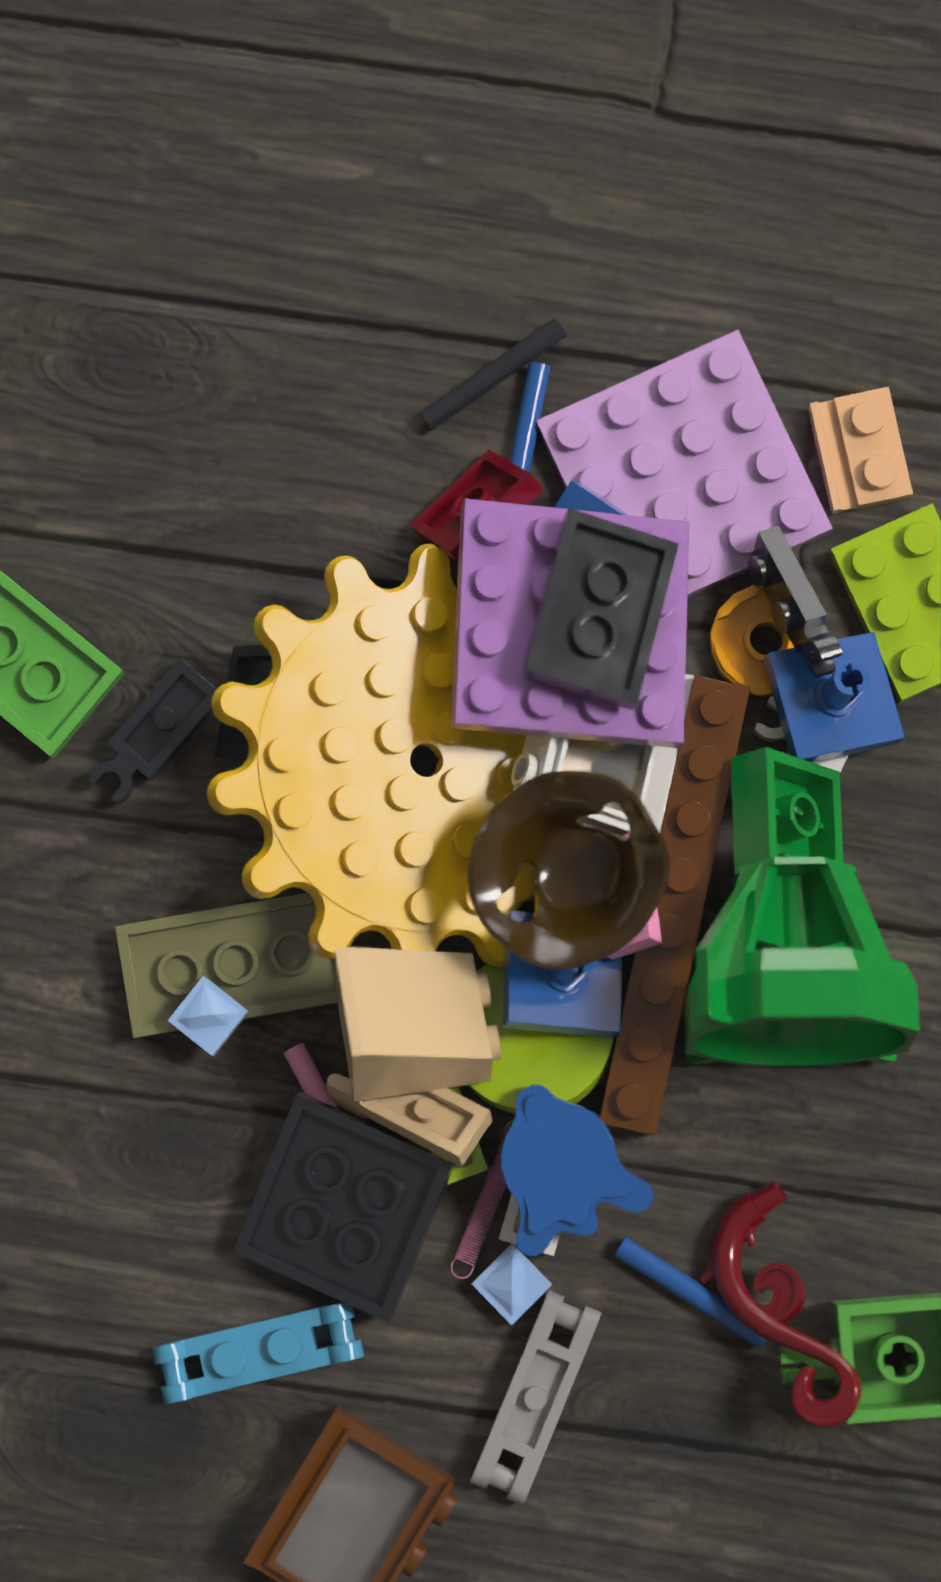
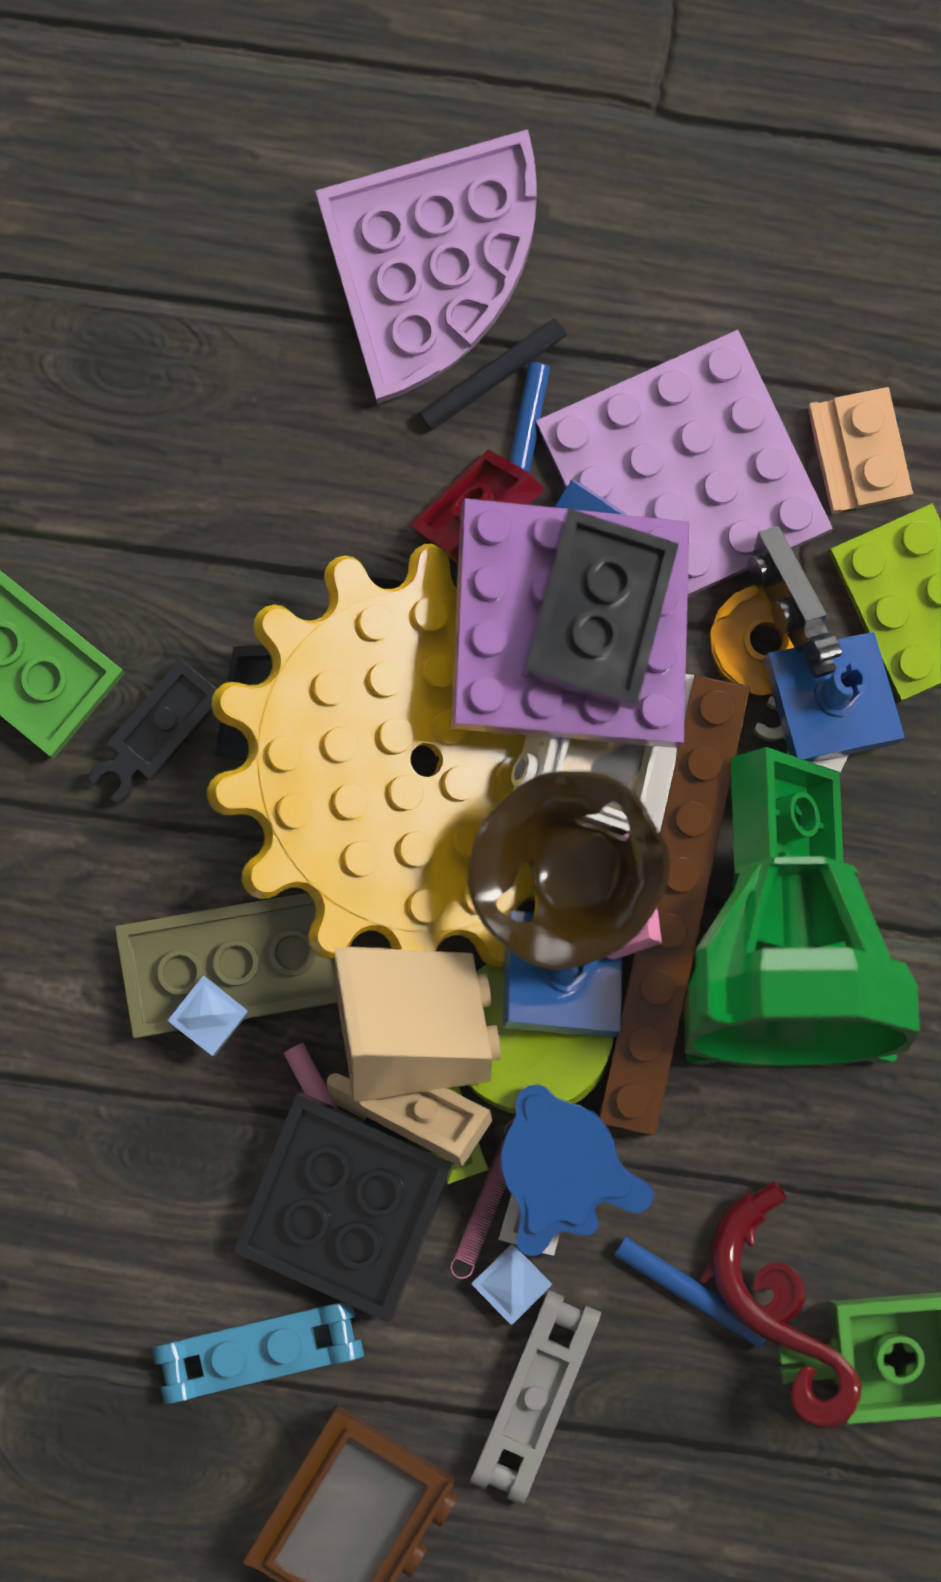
none -> lavender plate [316,129,537,404]

